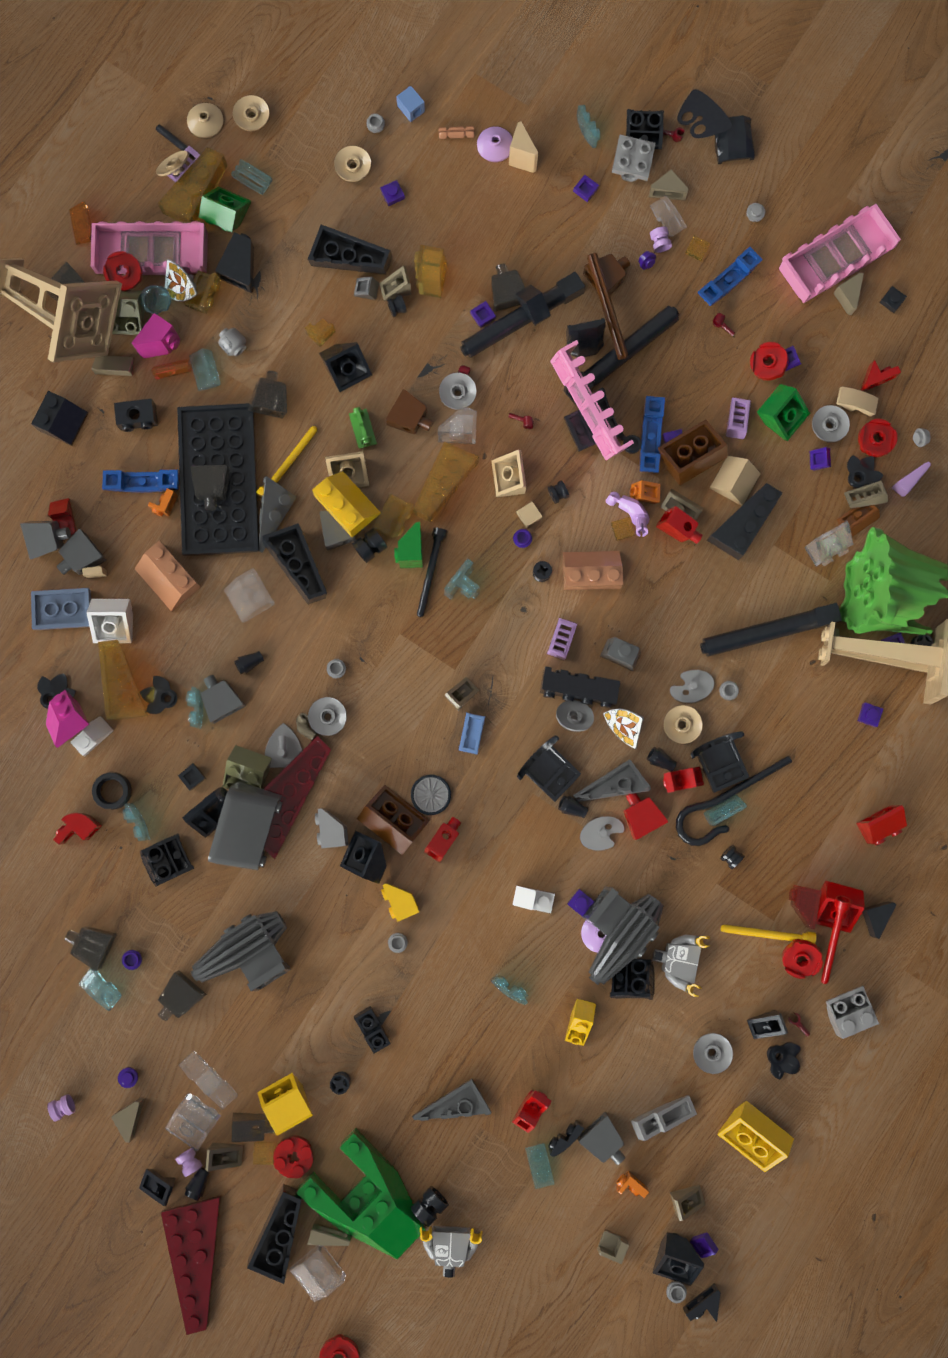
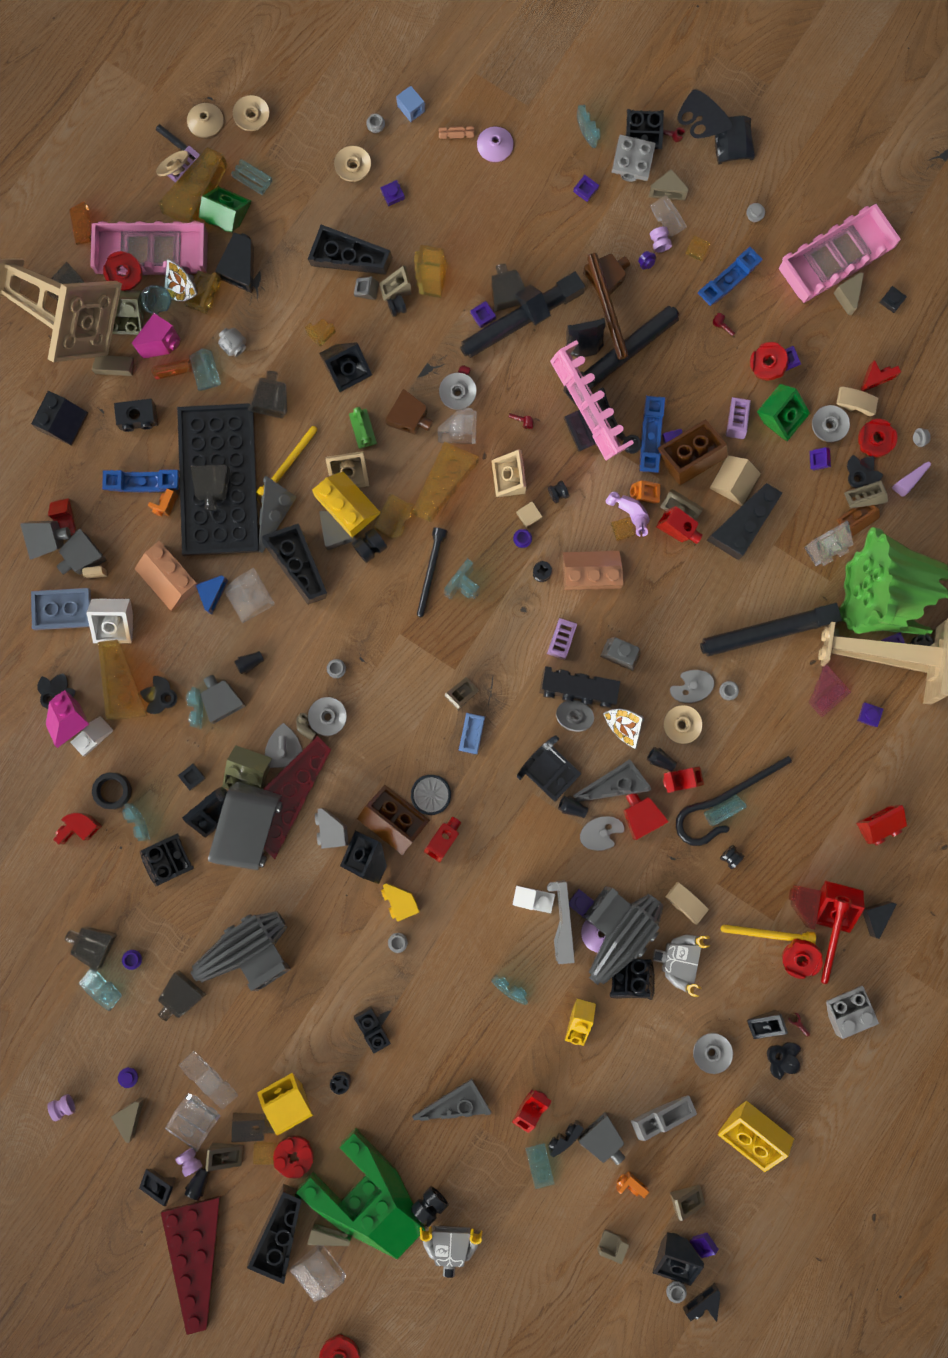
green slope [394,522,423,568] -> none
tan slope [509,121,538,173] -> none
black piece [690,731,749,793] -> none
none -> blue slope [196,575,228,614]
none -> light grey piece [547,880,575,964]
none -> tan slope [665,882,709,924]
none -> clear pink wing [808,664,851,717]

